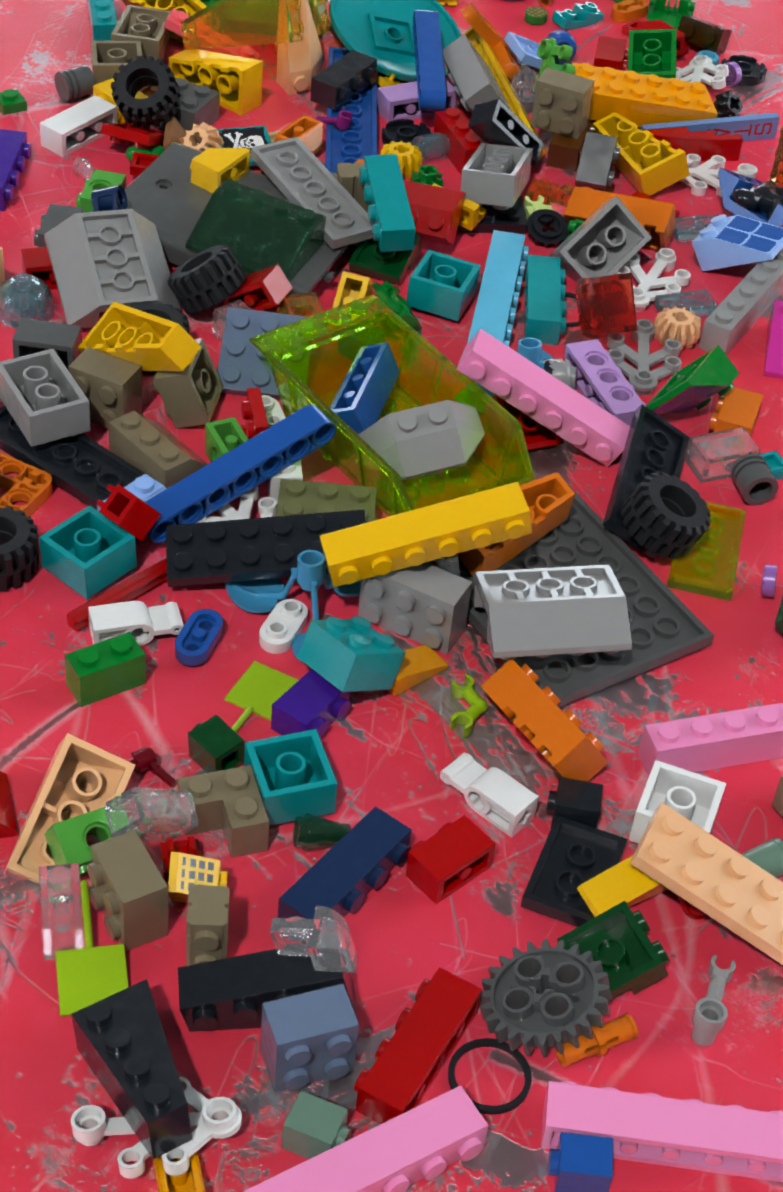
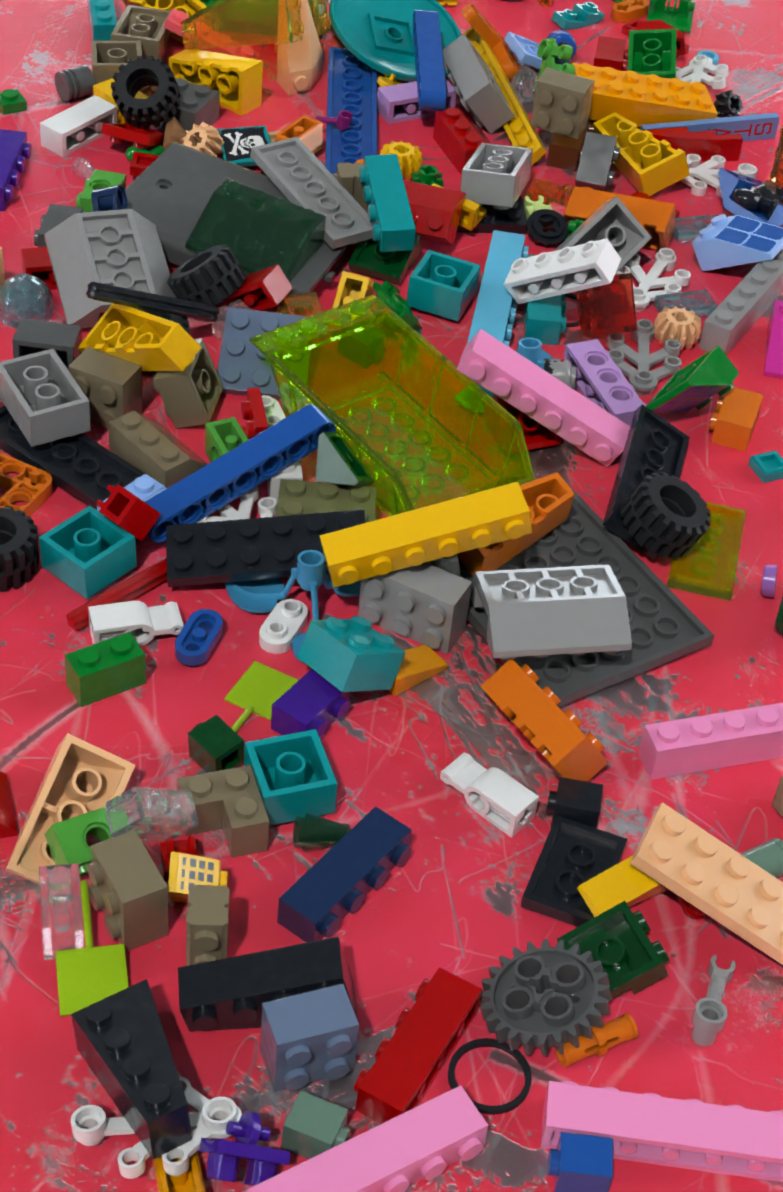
dark red hand [130,747,177,788] -> none
yellow slope [190,148,251,195] -> none
clear brick [270,905,357,973] -> none
black brick [310,50,378,110] -> none
blue brick [327,342,400,444] -> none
light grey wedge [356,400,485,480] -> none
black tile [381,119,432,152] -> none
red brick [405,815,496,904] -> none
clear light blue brick [411,132,450,162] -> none
lime arm [450,674,488,738] -> none
black brick [468,99,544,166] -> none
green tile [524,7,548,25] -> none
white brick [629,760,726,844] -> none
dark brown brick [677,15,732,53] -> none
clear brick [684,427,760,483] -> none
black tile [721,55,767,86] -> none
medium lavender tile [724,62,742,87] -> none
dark grey piece [730,453,779,505] -> none
none -> black axle [86,282,220,322]
none -> dark purple hips [199,1111,291,1186]
none -> slope [315,432,375,486]
none -> white brick [503,238,621,304]

